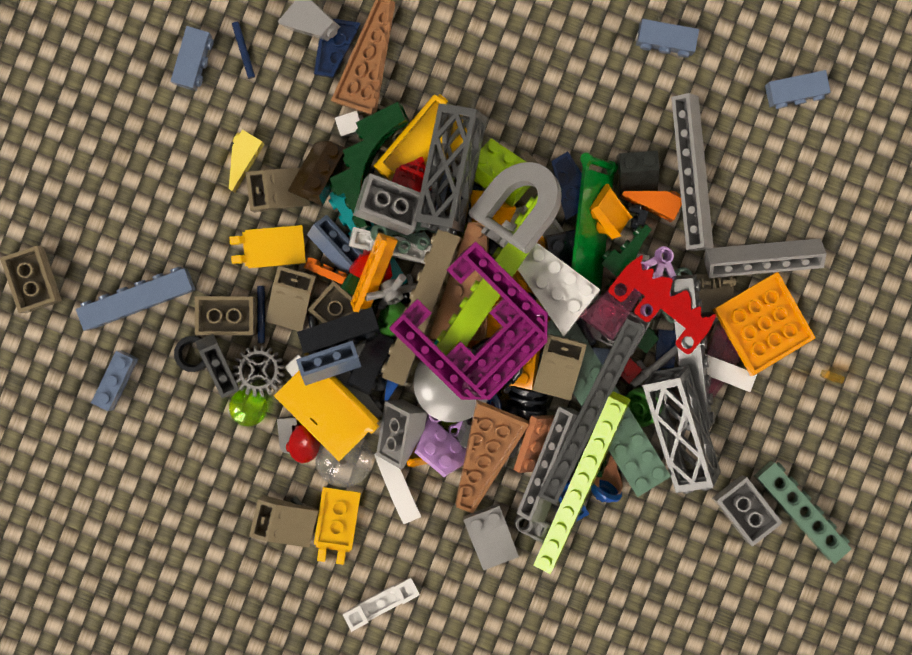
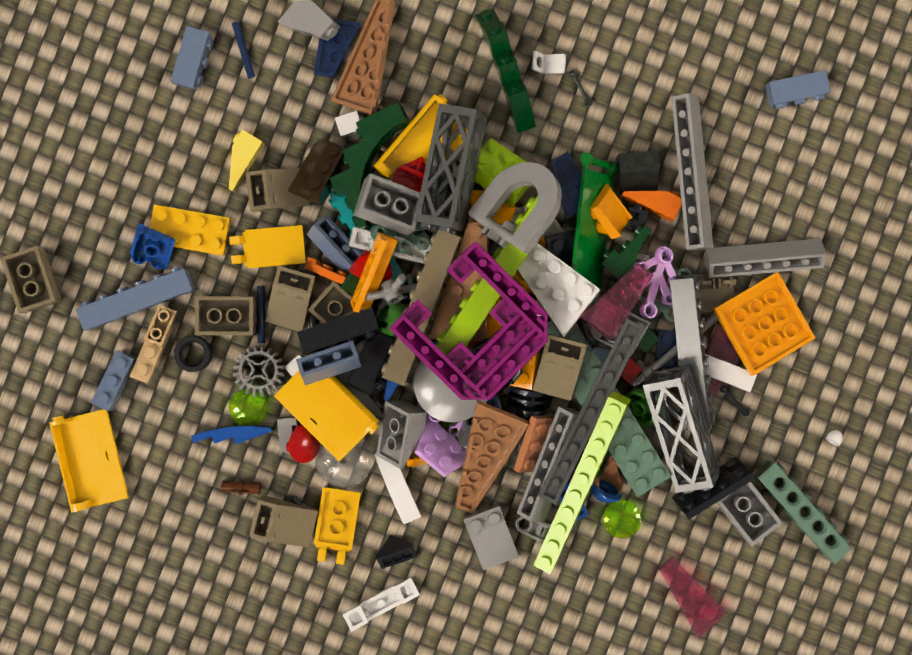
dark grey brick [195,334,239,398] -> none
red piece [609,255,716,354] -> none
sand blue brick [636,19,699,58] -> none
clear yellow tile [820,370,845,384] -> none
none -> yellow door [49,409,129,512]
none -> tan slope [129,305,177,384]
none -> blue slope [130,223,176,270]
none -> yellow plate [150,205,231,256]
none -> blue slope [191,425,274,444]
none -> reddish brown pin [221,480,261,495]
none -> black slope [376,535,418,569]
none -> dark green arch [476,8,536,133]
none -> white bracket [532,51,566,74]
none -> pearl dark grey hinge [569,70,593,106]
none -> clear neon green dish [603,500,641,538]
none -> clear pink wing [659,556,726,639]
none -> black plate [672,457,755,520]
none -> black hinge [720,385,750,416]
none -> white hinge [826,430,843,446]

